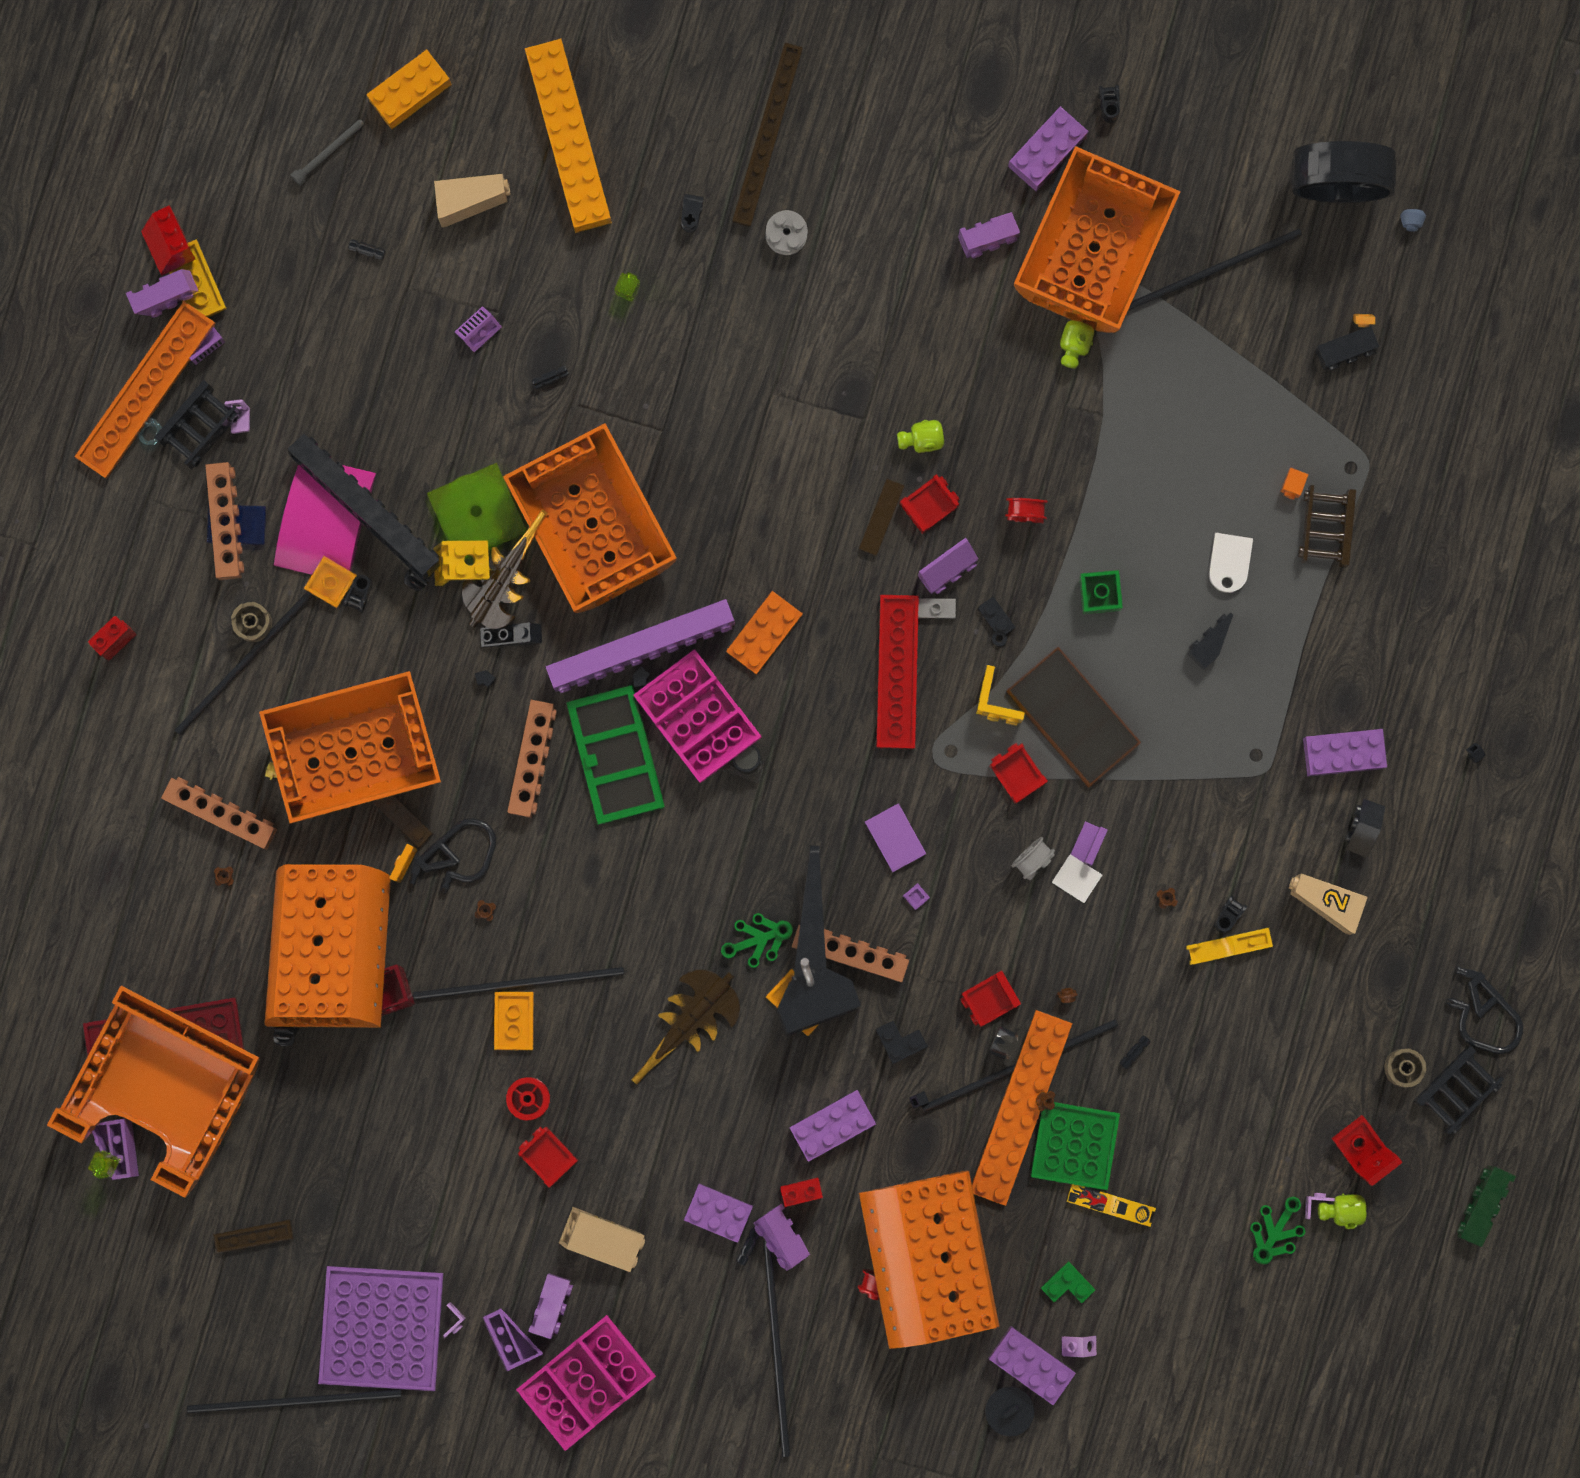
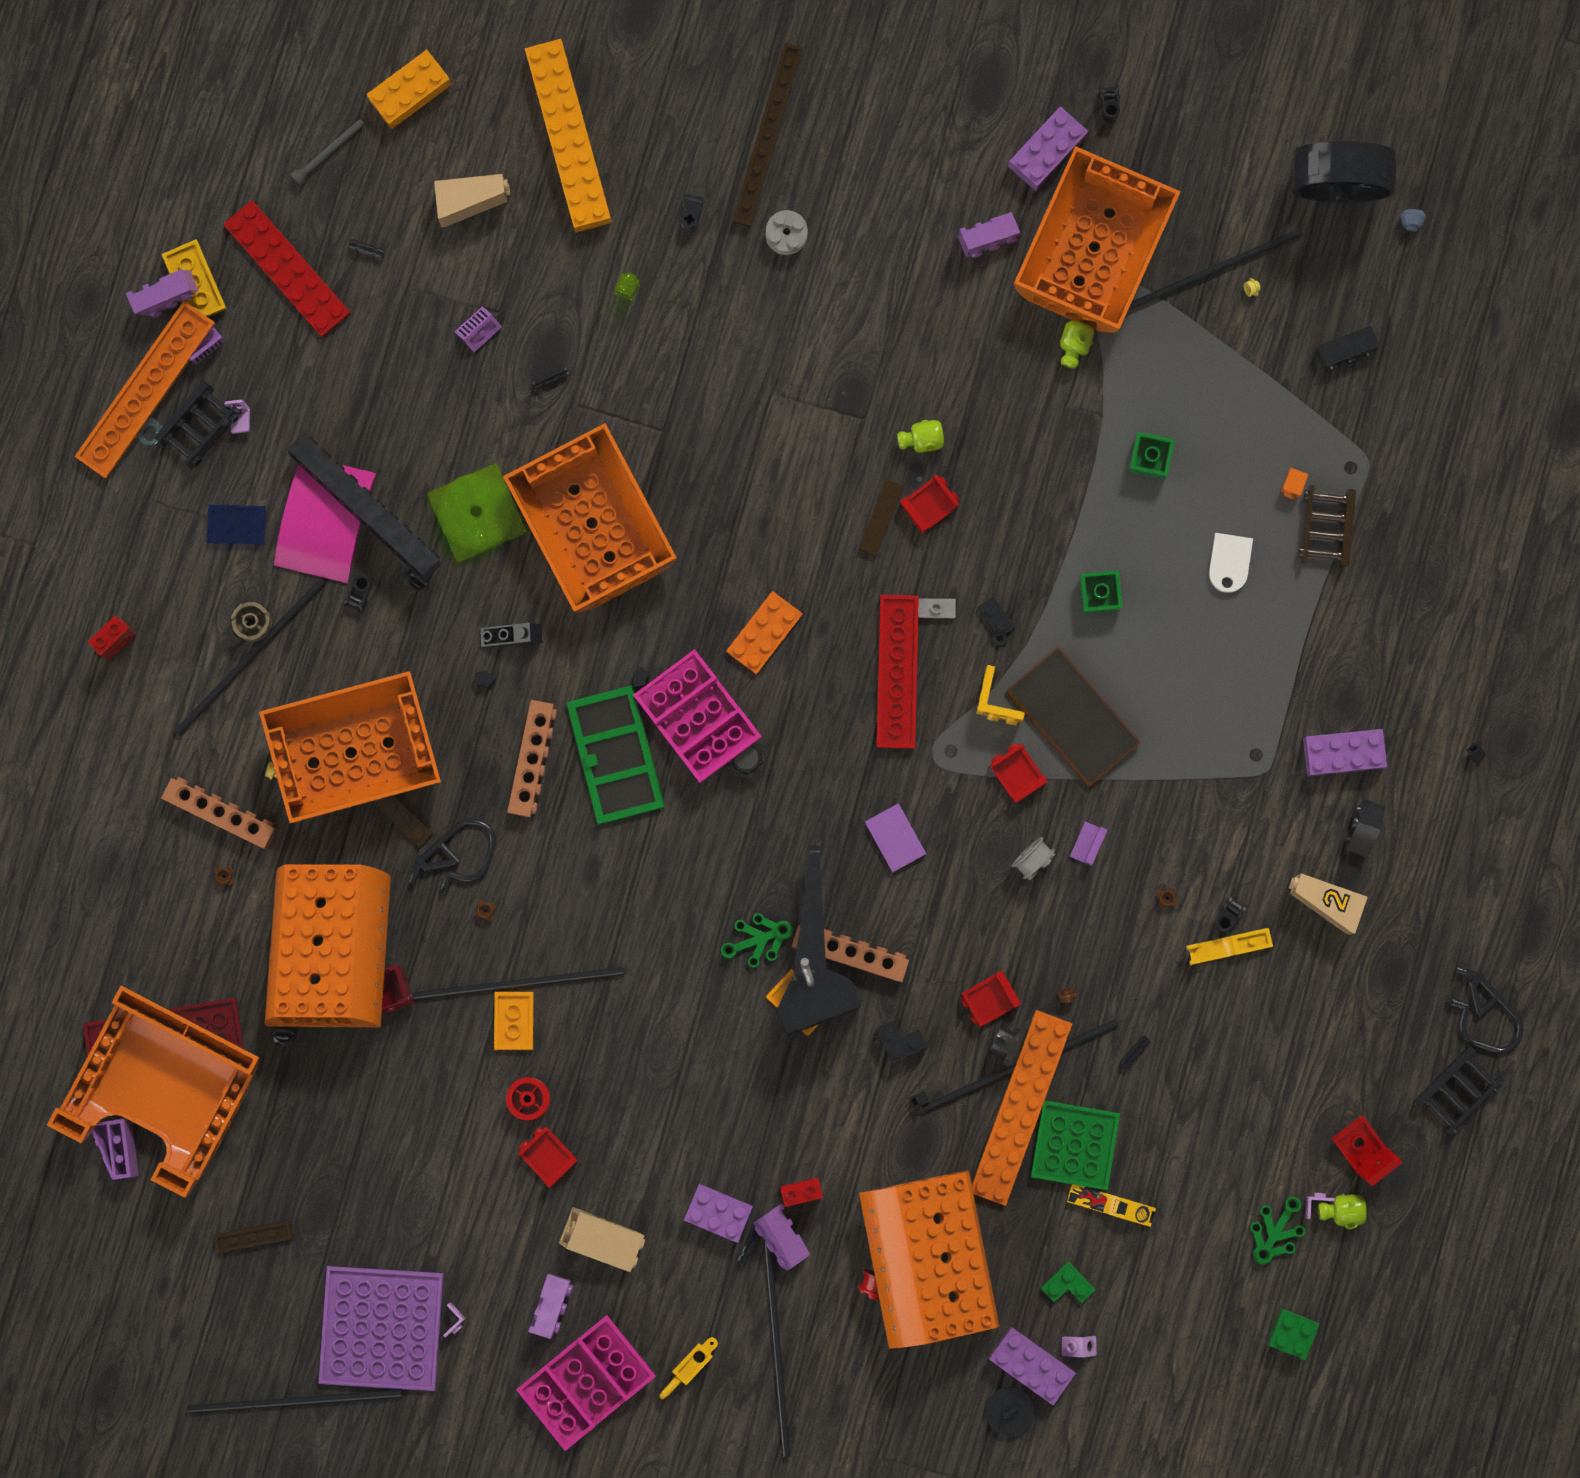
clear neon green brick [88,1150,120,1179] -> none
red slope [141,205,196,276] -> none
nougat brick [206,462,244,580] -> none
light orange plate [304,556,357,608] -> none
light orange plate [389,844,417,883] -> none
yellow bracket [433,541,490,586] -> none
dark brown animal [462,510,548,629] -> none
medium lavender wedge [482,1309,543,1371] -> none
medium lavender brick [545,599,735,693] -> none
dark brown animal [631,969,740,1084] -> none
medium lavender brick [789,1090,876,1162] -> none
medium lavender tile [903,883,930,910] -> none
medium lavender slope [918,538,978,595] -> none
red wheel [1005,498,1048,523] -> none
reddish brown plate [1036,1091,1055,1111] -> none
white sticker [1052,854,1102,903] -> none
black slope [1188,613,1233,670] -> none
light orange plate [1353,314,1375,327] -> none
dark tan brick [1384,1049,1426,1087] -> none
dark green wedge [1456,1165,1516,1247] -> none
none -> red plate [223,200,351,338]
none -> yellow piece [659,1337,718,1399]
none -> green brick [1128,432,1175,480]
none -> light yellow plate [1244,278,1260,297]
none -> green brick [1266,1308,1320,1360]

